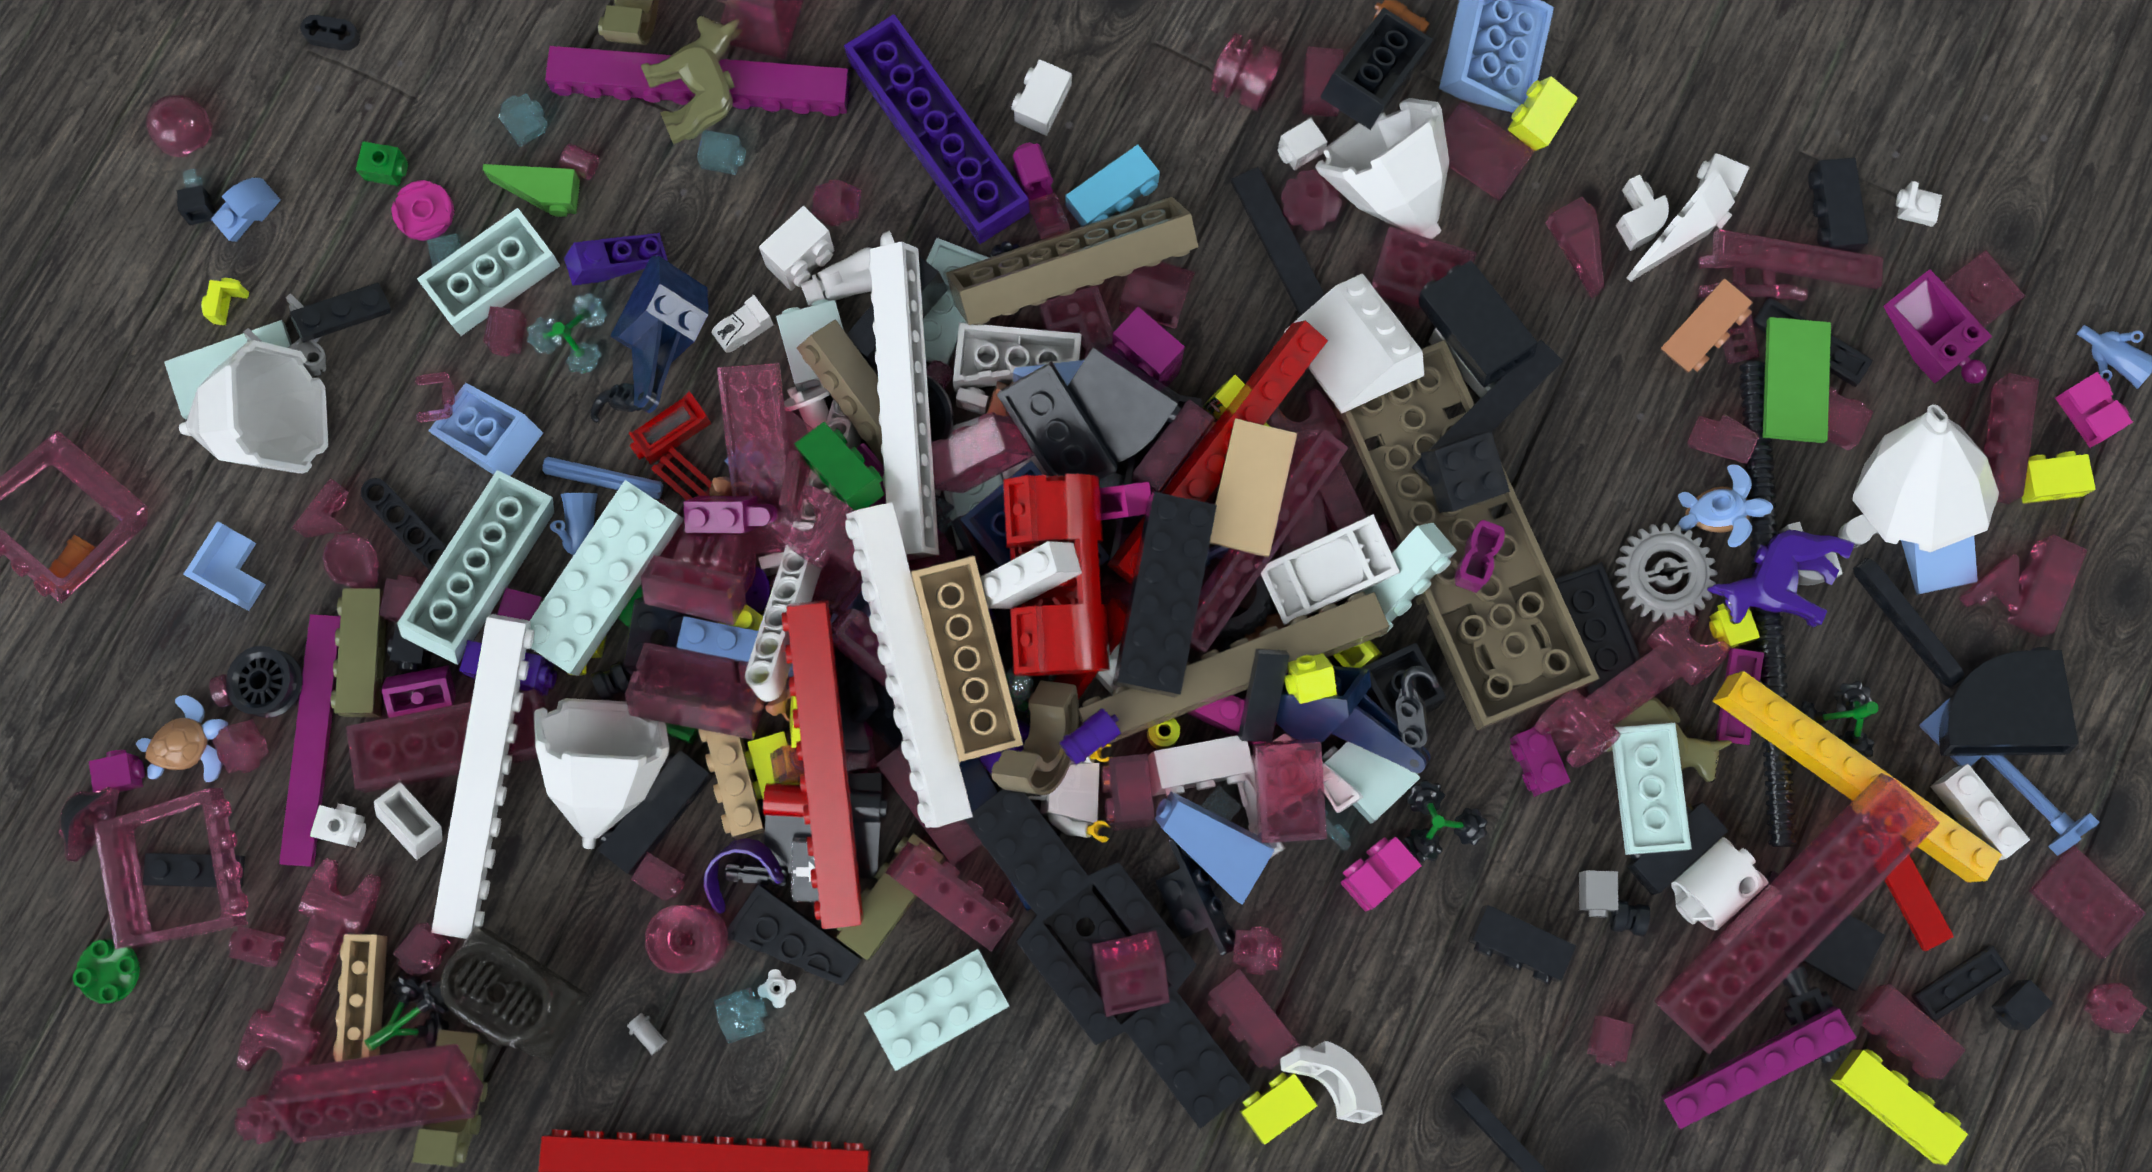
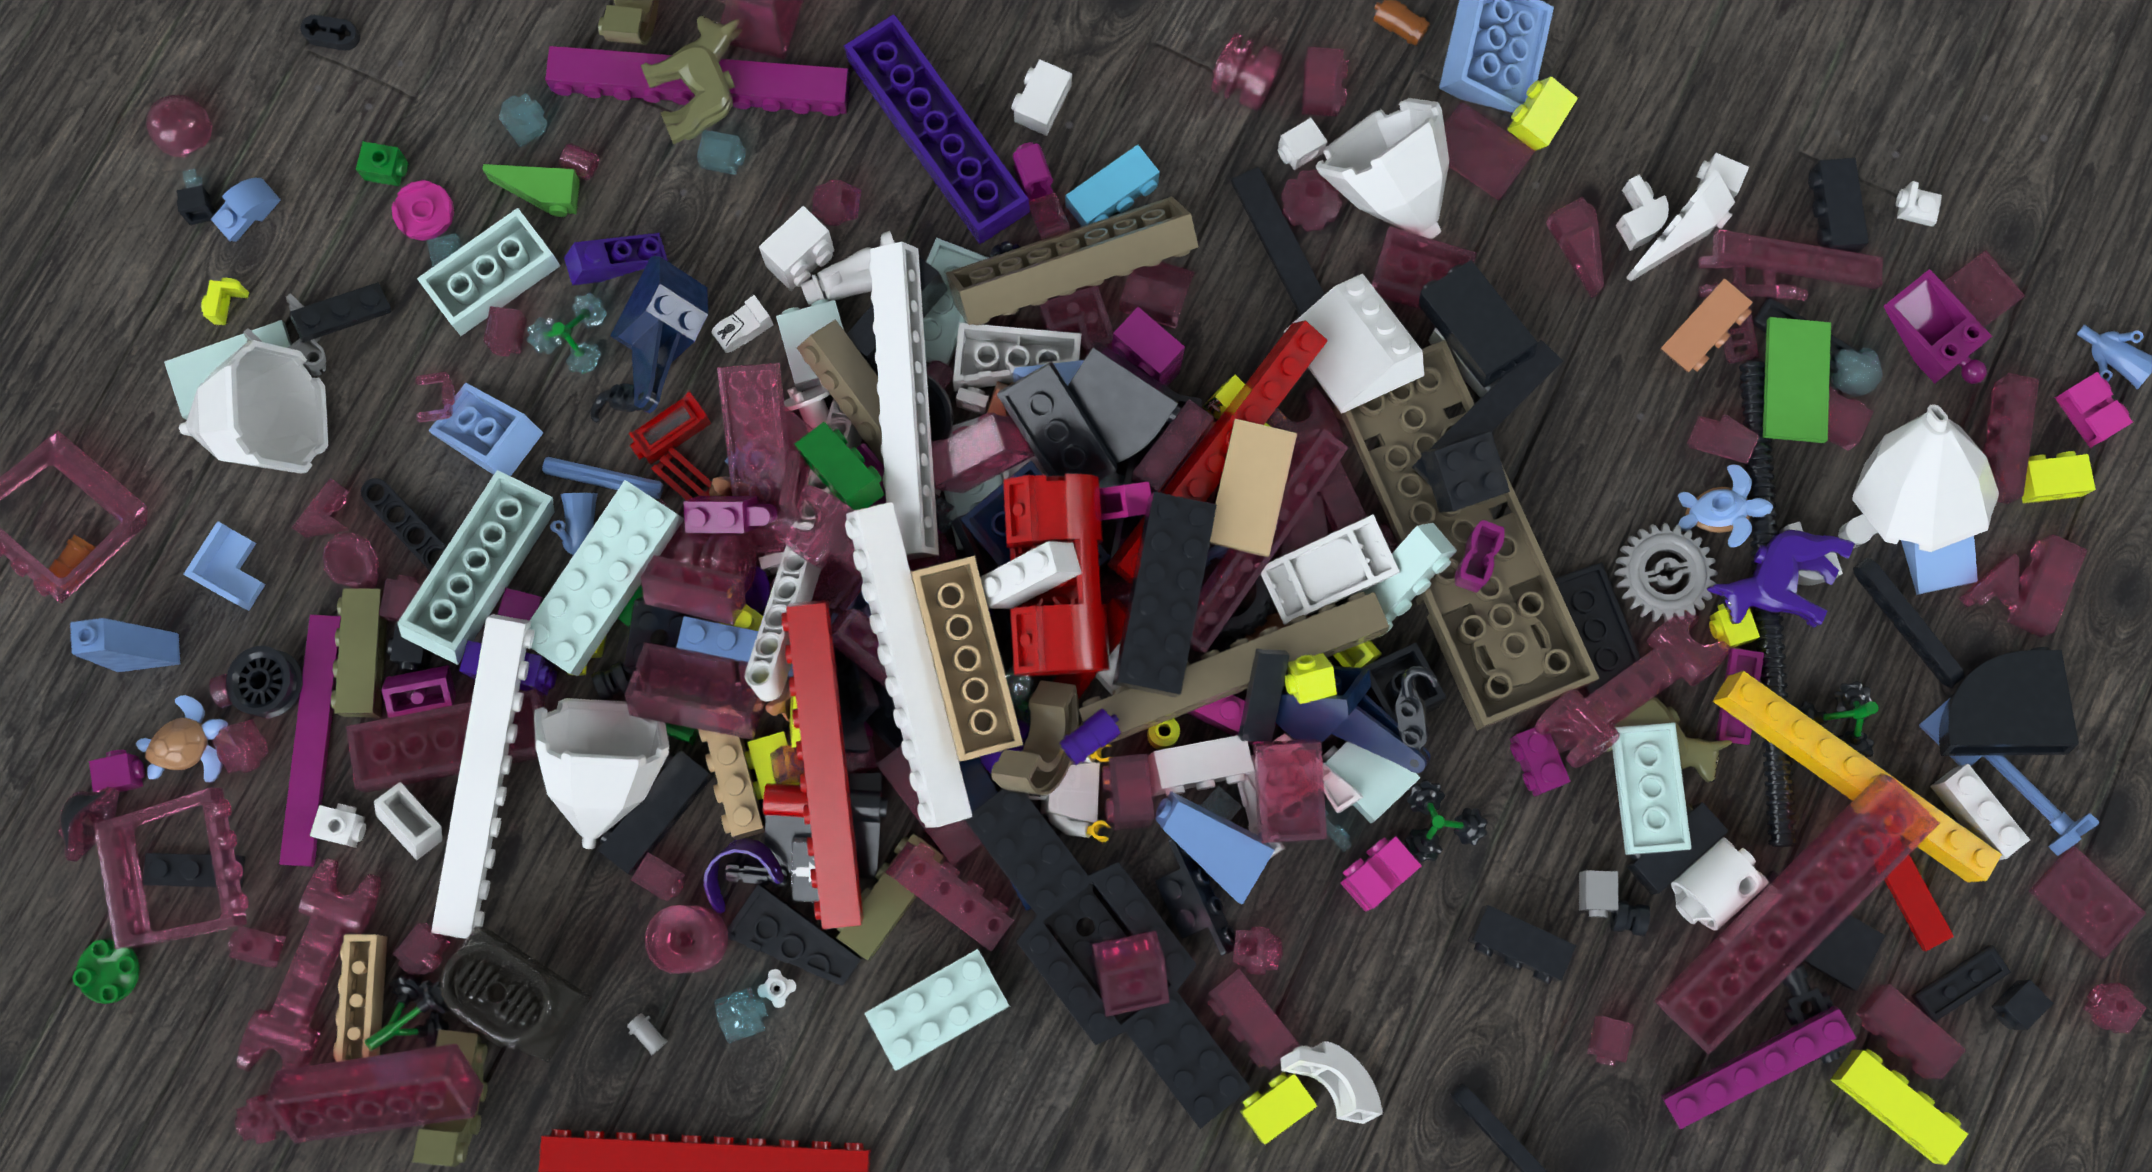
black brick [1320,7,1434,130] -> none
none -> medium blue slope [70,618,180,672]
none -> clear light blue hair [1830,348,1883,396]

